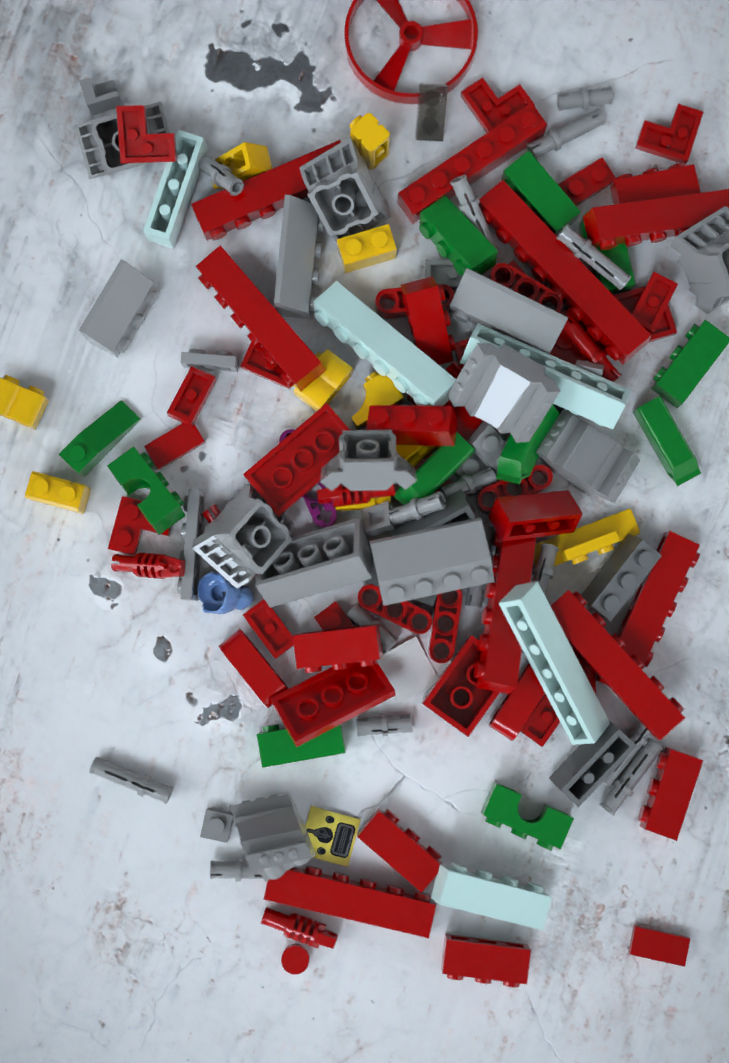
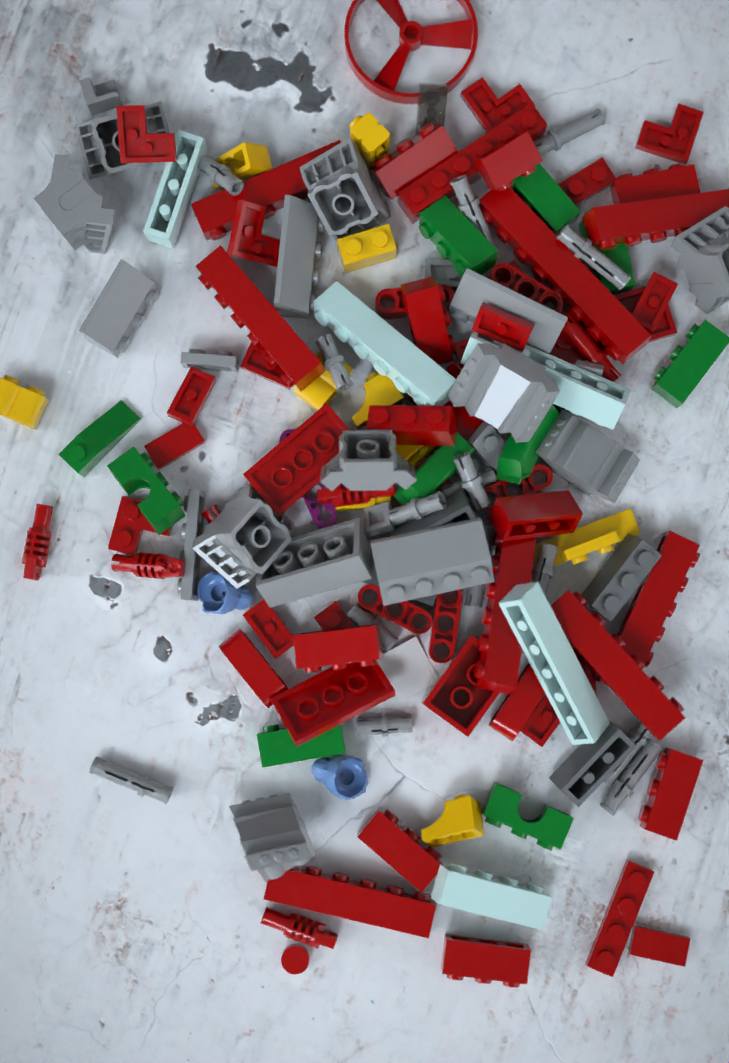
yellow brick [25,471,91,514] -> none
light grey plate [200,808,234,843] -> none
light grey pin [210,859,264,882] -> none
sticker [305,805,361,867] -> none
light grey pin [557,86,613,111] -> none
green piece [632,396,701,487] -> none
none -> red hinge [22,504,53,581]
none -> light grey slope [34,154,114,254]
none -> red plate [227,200,280,267]
none -> medium blue piece [311,755,368,800]
none -> light grey pin [315,334,353,391]
none -> red brick [369,122,458,200]
none -> yellow arch [421,794,485,847]
none -> light grey pin [453,452,491,510]
none -> red plate [472,302,535,352]
none -> red brick [473,131,543,191]
none -> red plate [585,860,654,977]

